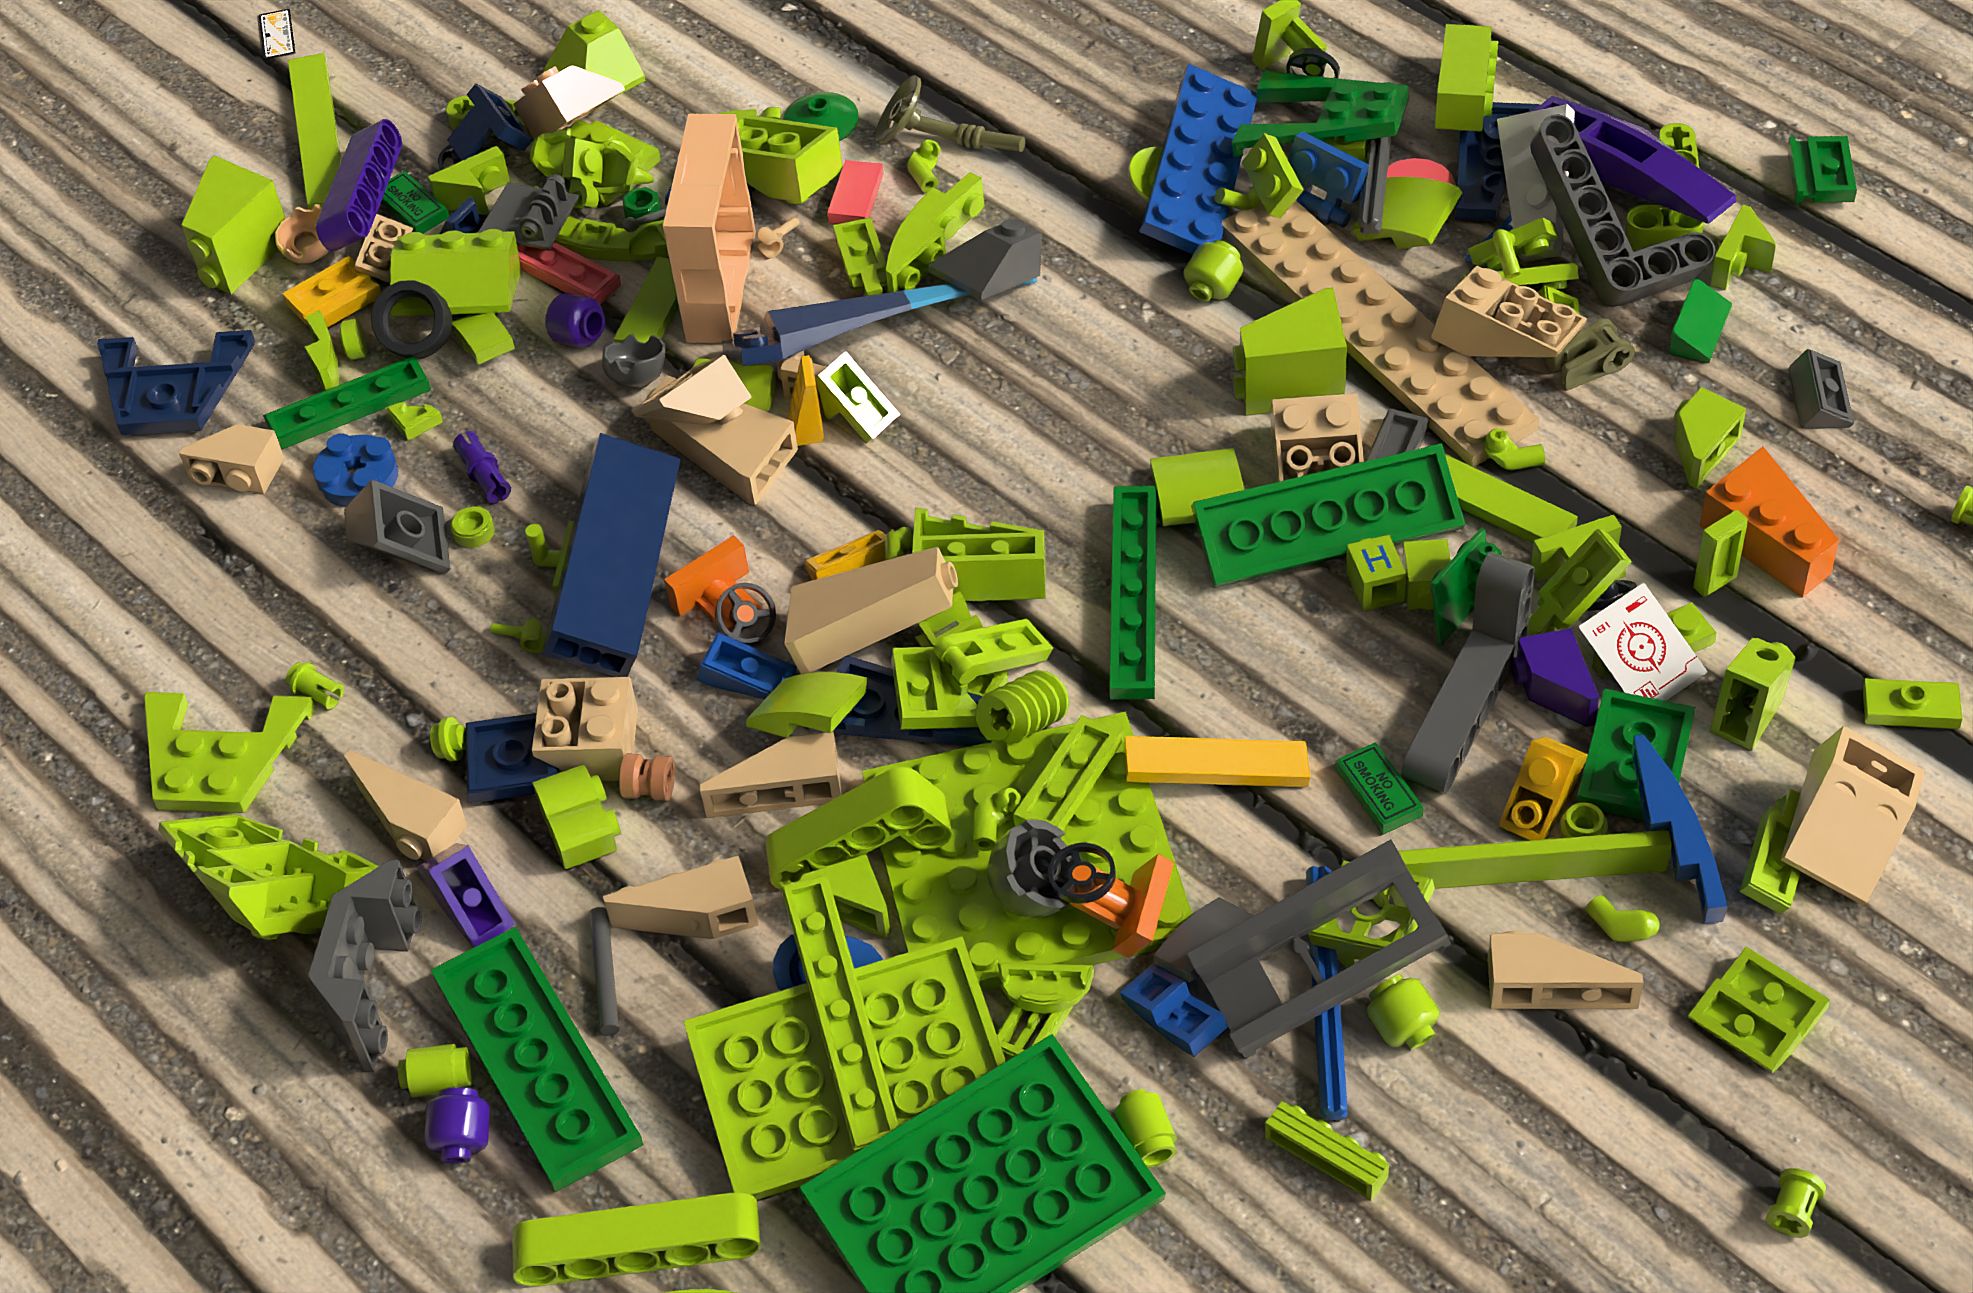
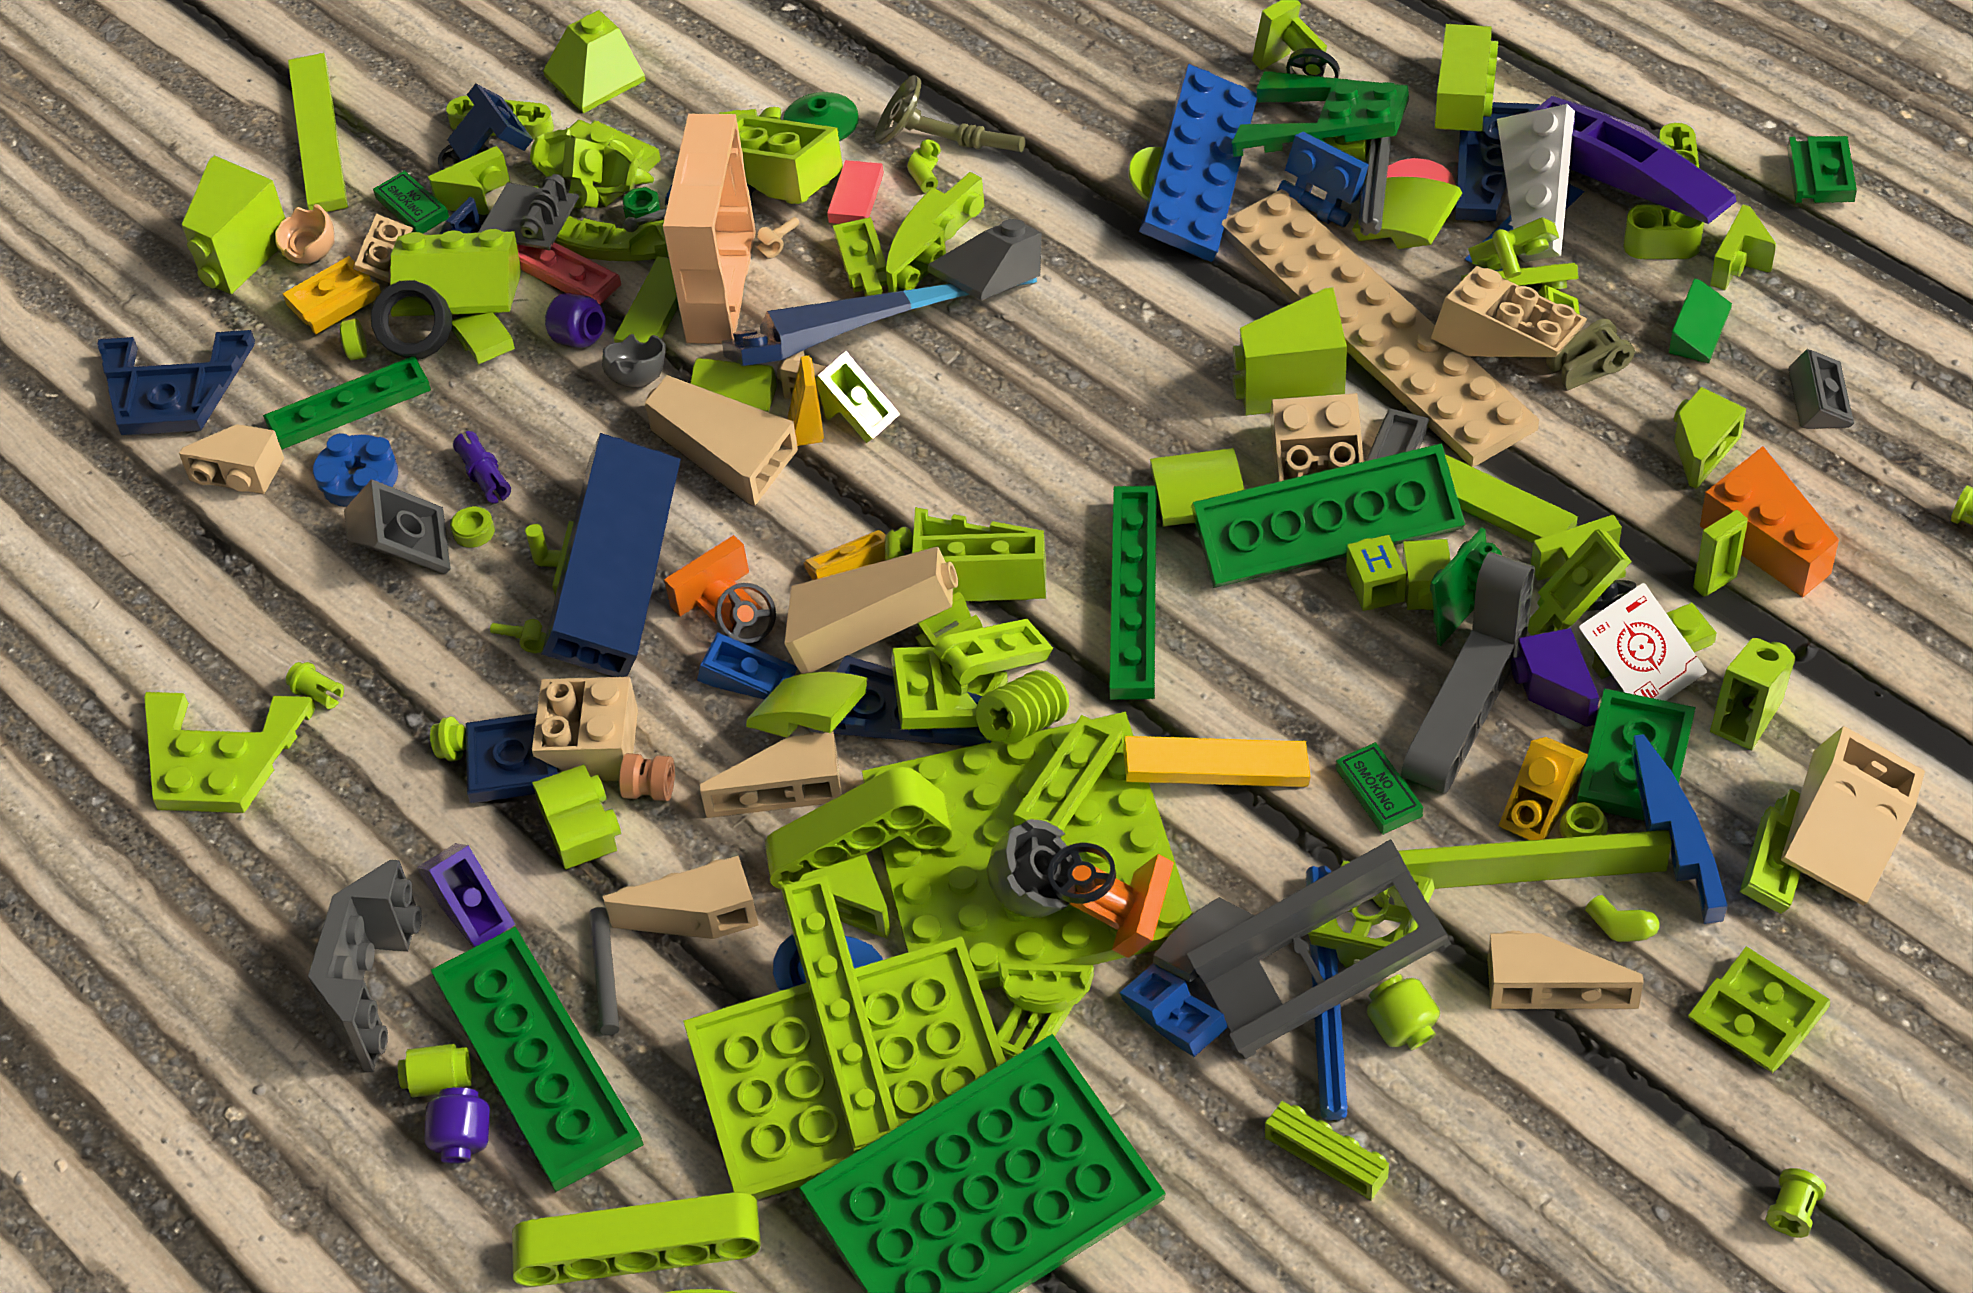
lime wedge [158,814,379,939] -> none
sticker [259,9,296,59] -> none
lime slope [305,310,340,391] -> none
dark purple beam [316,119,402,252] -> none
tan slope [344,749,468,861] -> none
lime tile [385,402,443,441] -> none
slope [513,65,625,140] -> none
slope [631,355,752,425] -> none
lime arm [973,787,1022,851] -> none
lime brick [1114,1089,1177,1168] -> none
lime head [1184,240,1243,302] -> none
lime plate [1214,133,1304,219] -> none
lime arm [1484,428,1545,470] -> none
dark grey beam [1530,114,1716,307] -> none
lime plate [1863,678,1963,729] -> none

